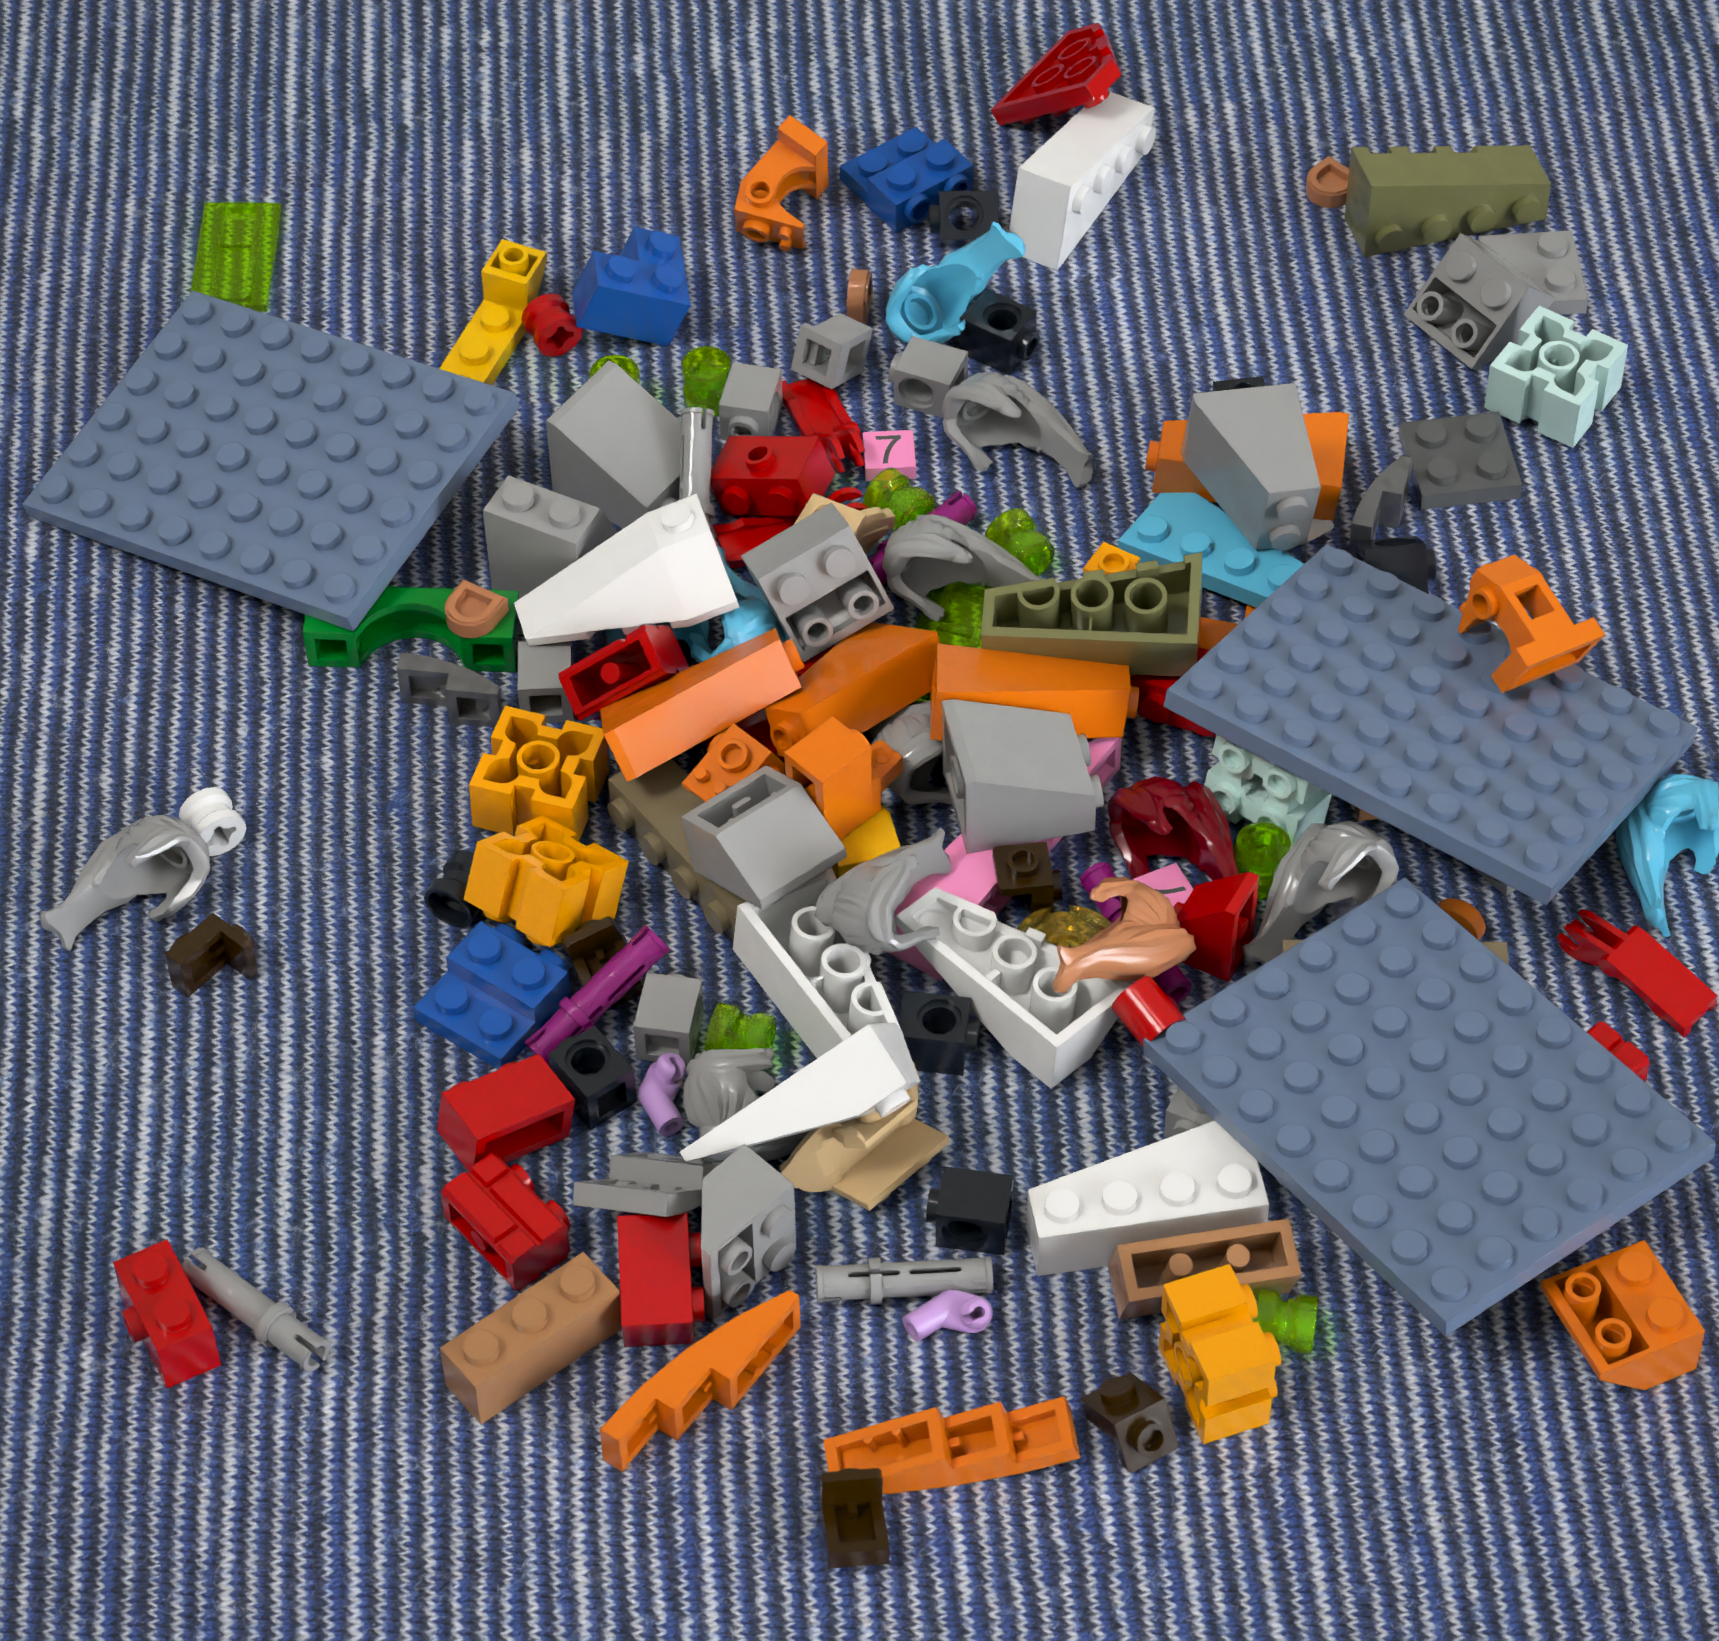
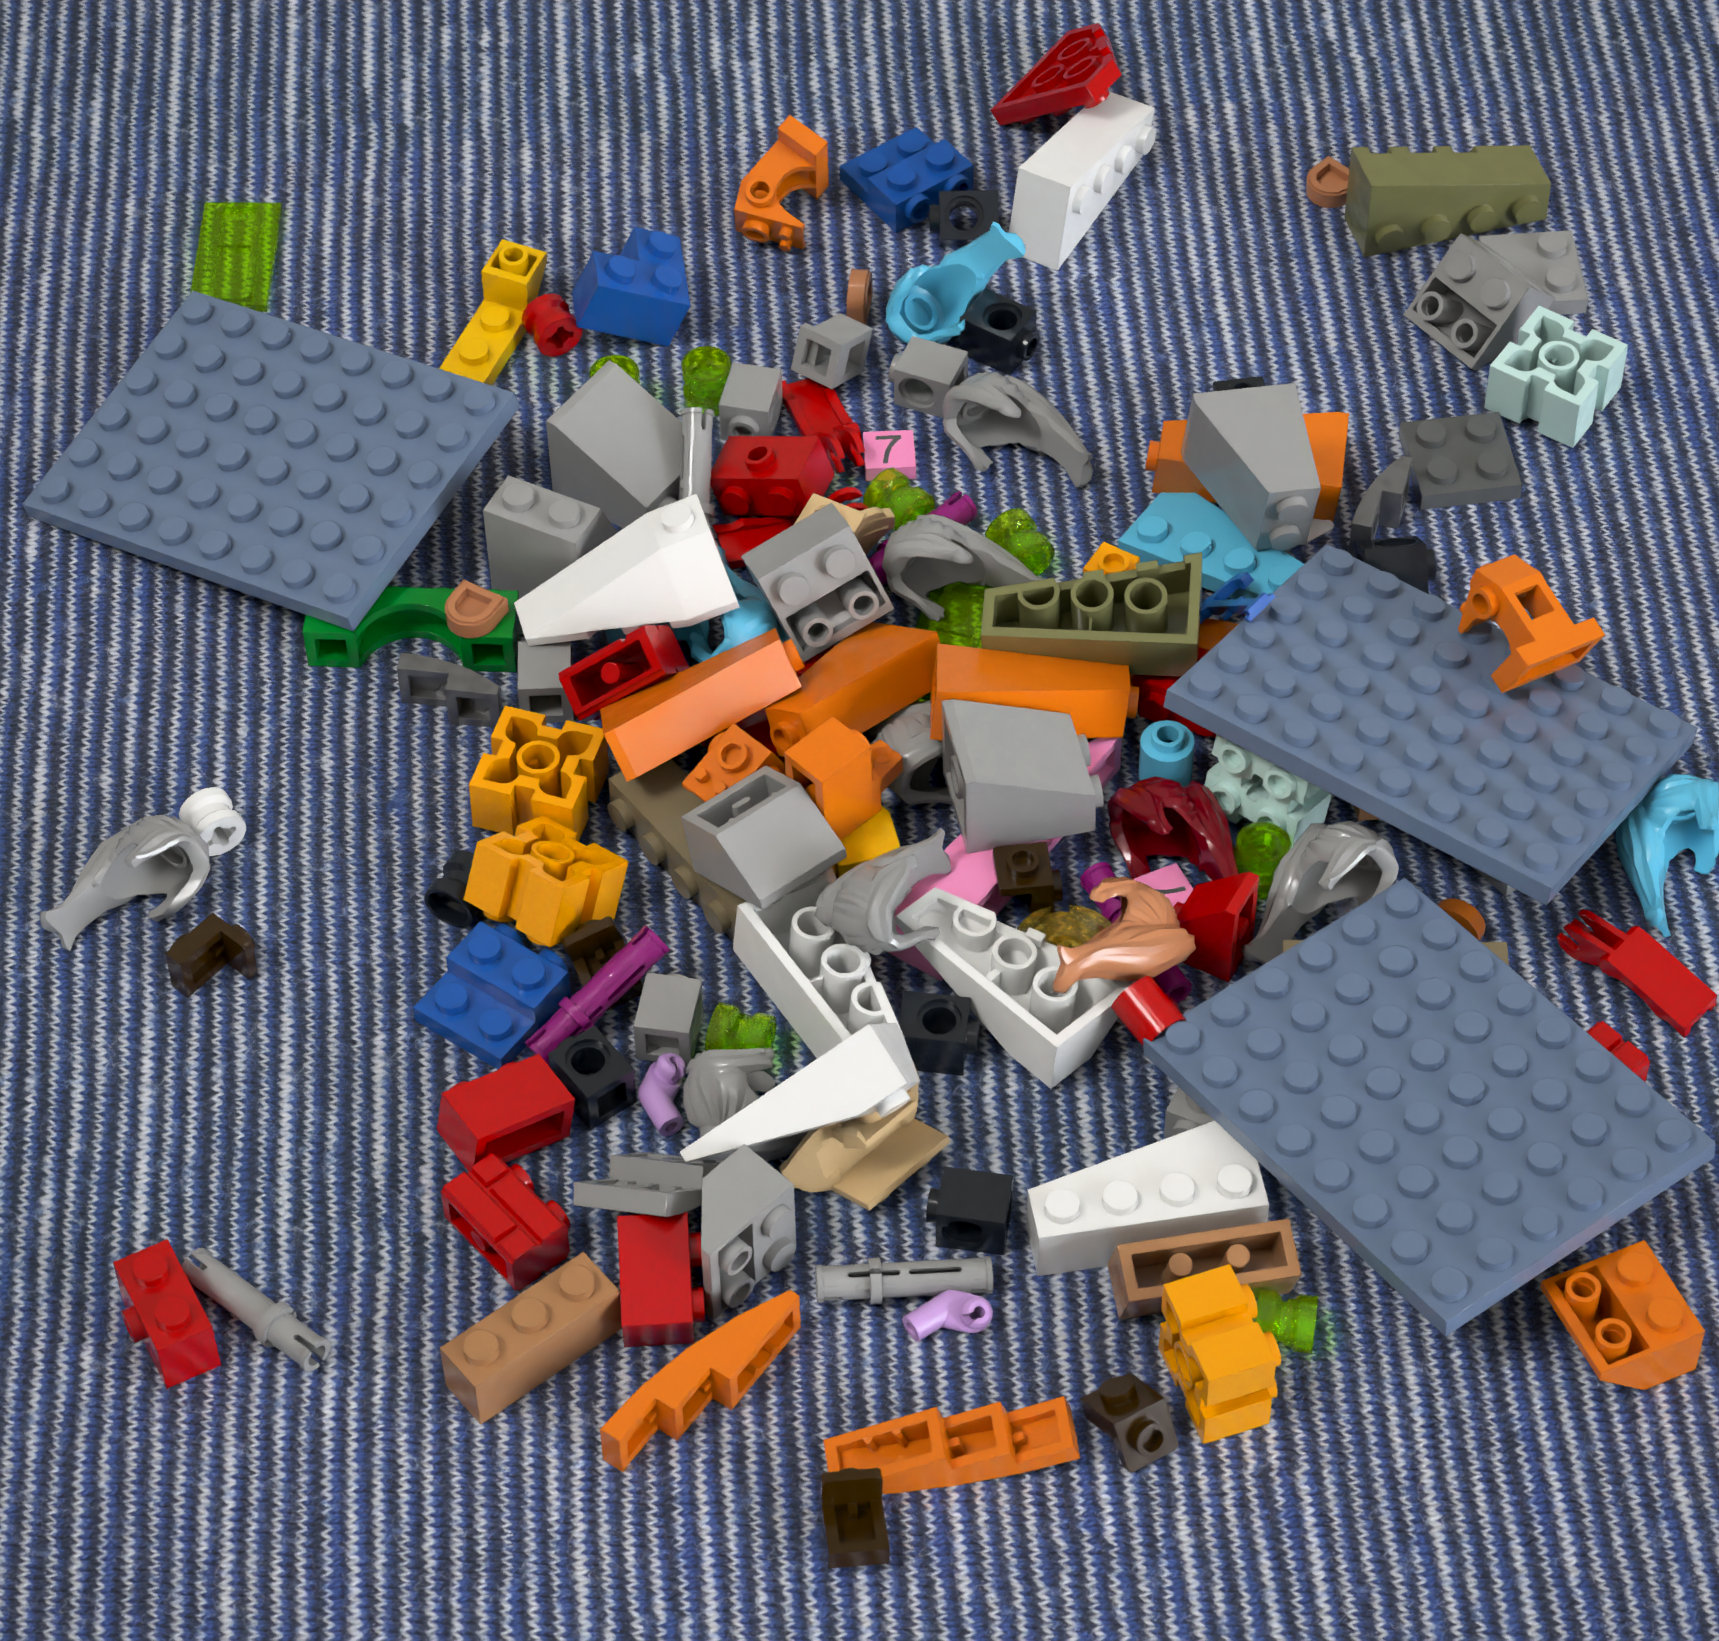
none -> medium azure brick [1139,720,1194,787]
none -> blue piece [1200,572,1276,624]

